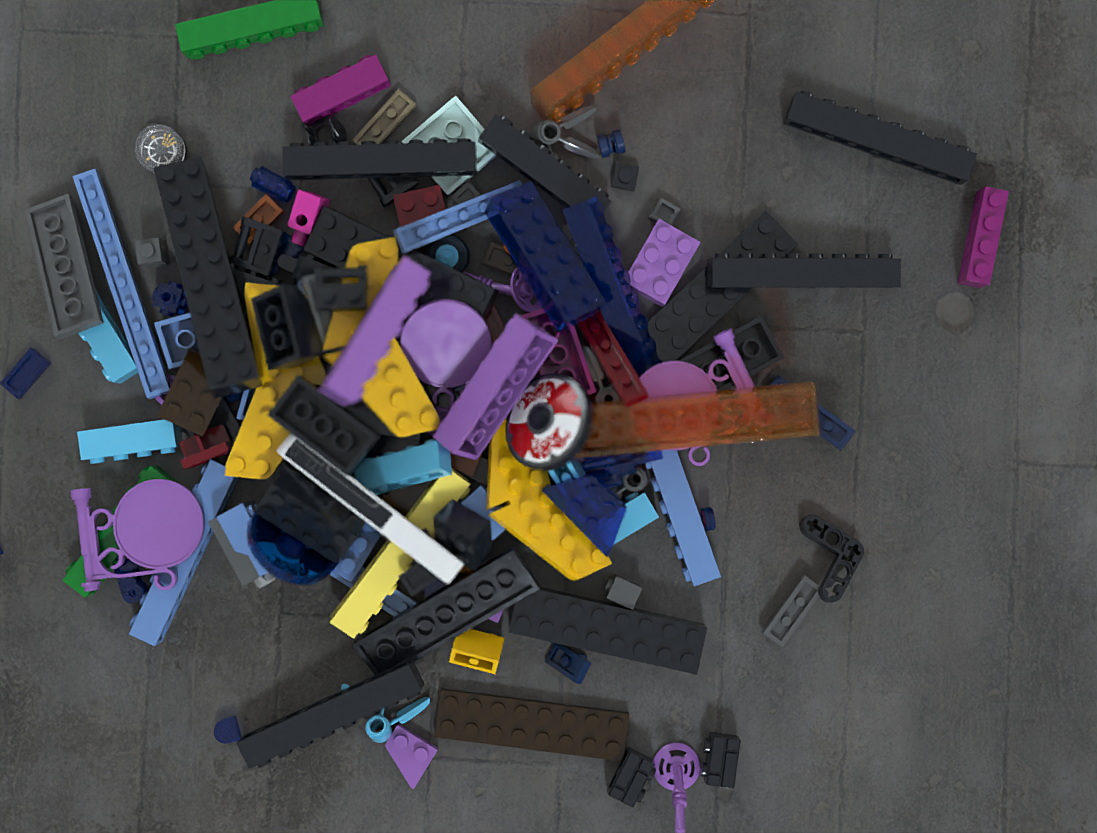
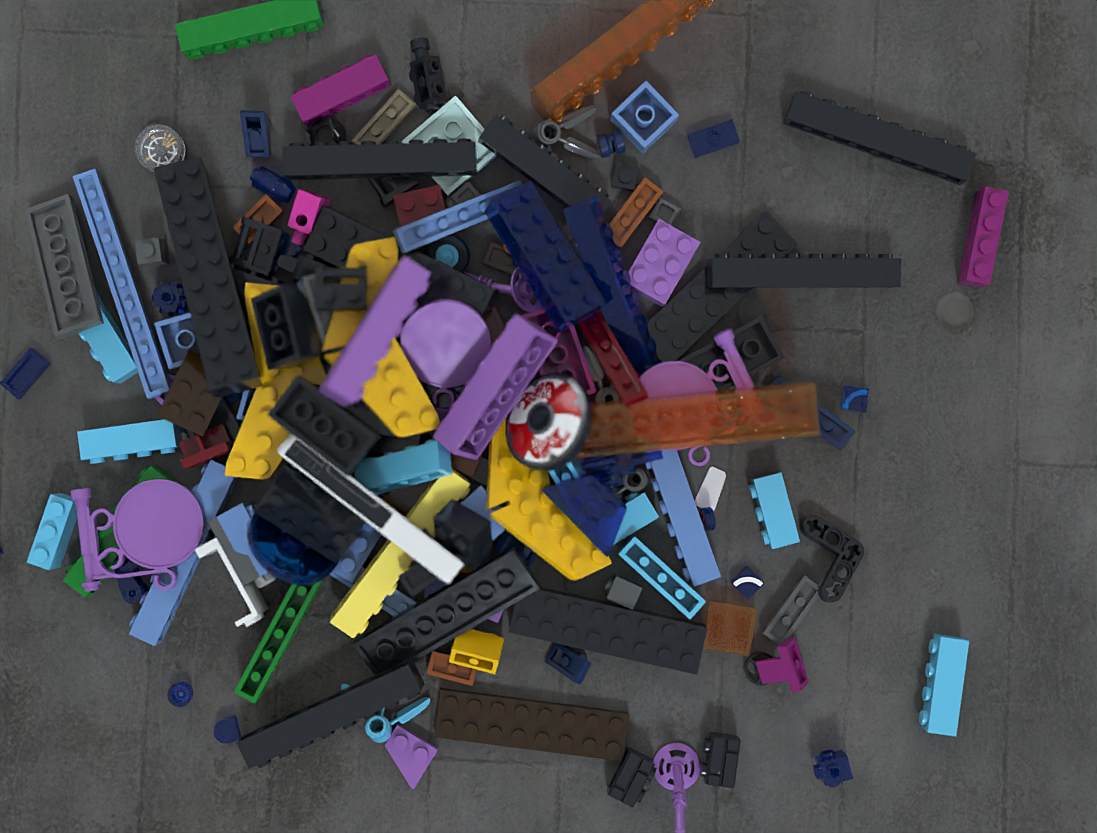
none -> medium azure brick [26,493,77,570]
none -> clear blue tile [167,682,193,707]
none -> white panel [195,538,269,627]
none -> green brick [234,574,328,704]
none -> dark blue slope [240,110,272,157]
none -> black brick [409,37,448,113]
none -> dark orange plate [426,650,477,686]
none -> dark blue slope [494,529,537,567]
none -> dark orange plate [602,178,664,249]
none -> medium blue brick [610,81,679,154]
none -> medium azure brick [617,535,706,619]
none -> clear blue plate [687,119,740,158]
none -> white sticker [695,467,726,513]
none -> clear orange plate [703,600,757,656]
none -> clear blue tile [730,566,764,600]
none -> magenta piece [744,637,809,692]
none -> medium azure brick [748,472,800,549]
none -> clear blue brick [813,750,853,787]
none -> clear blue tile [841,386,869,413]
none -> medium azure brick [919,633,969,736]

